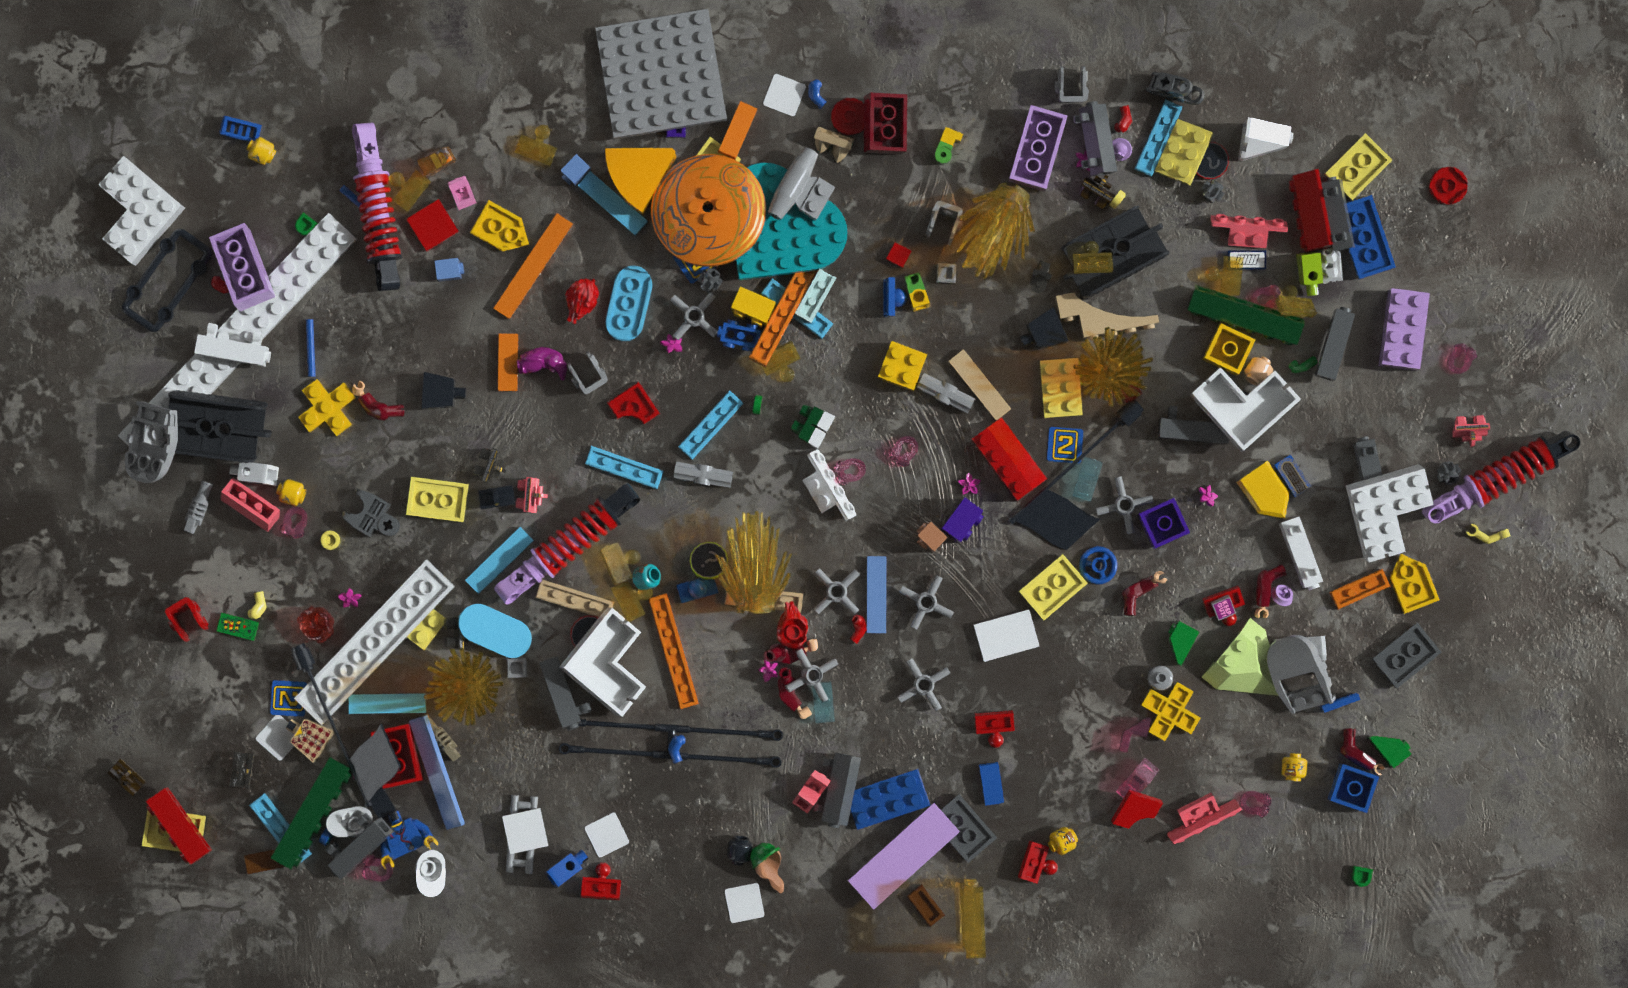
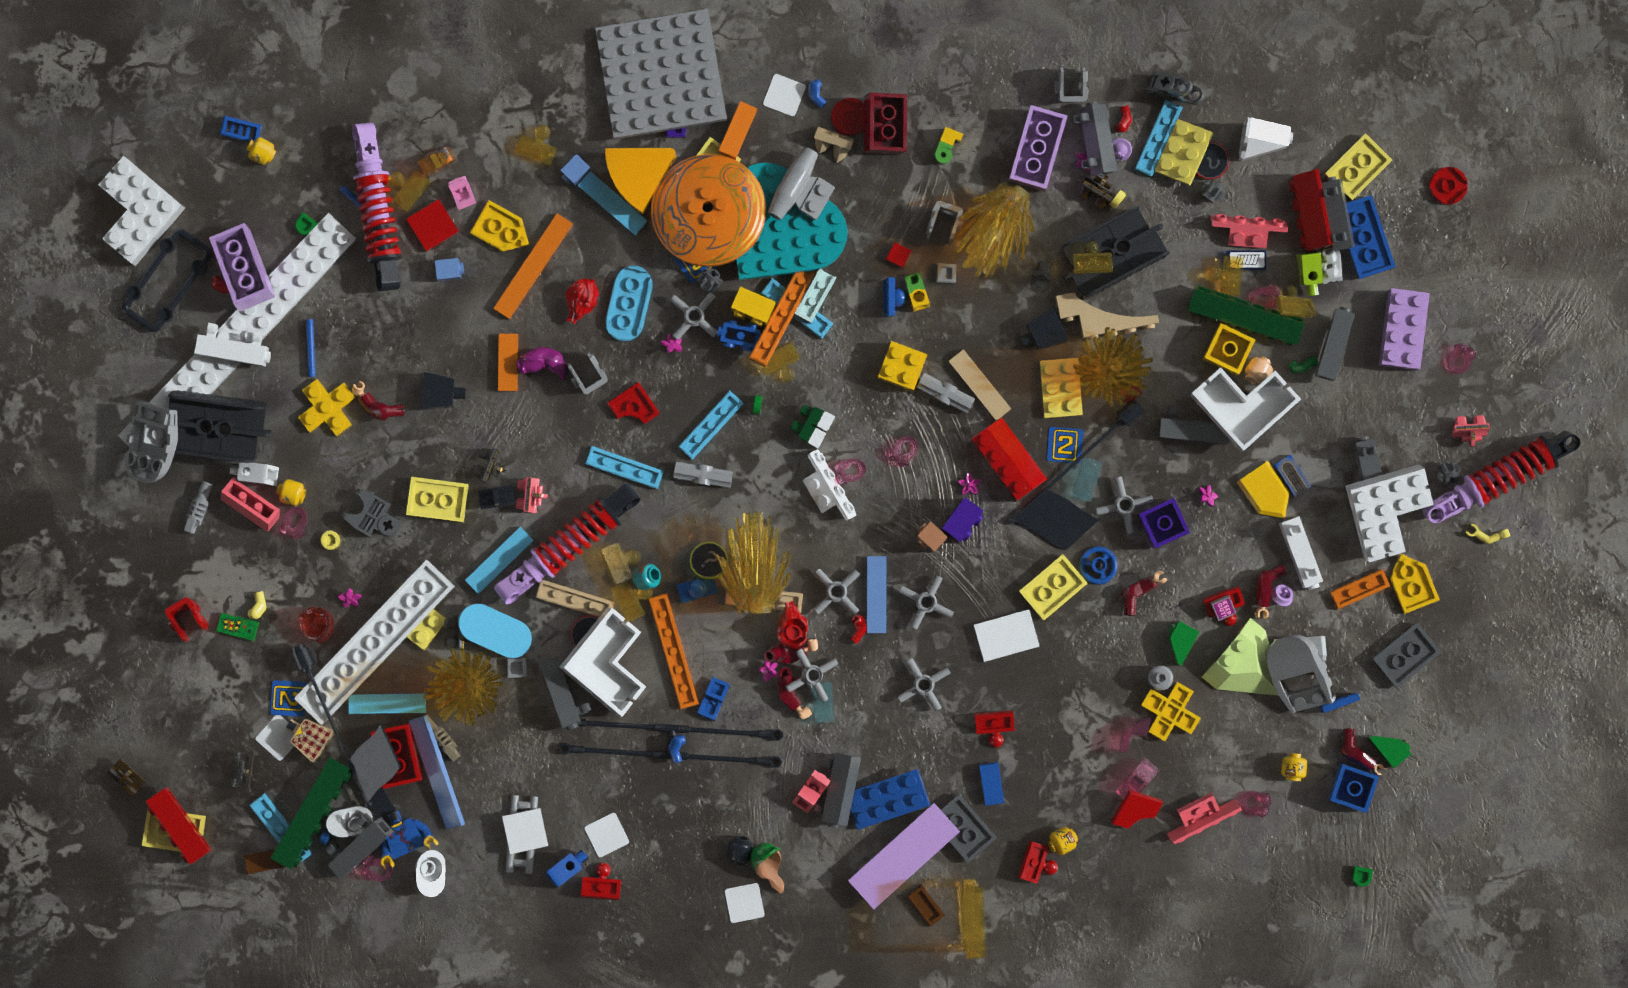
none -> blue slope [697,677,730,722]

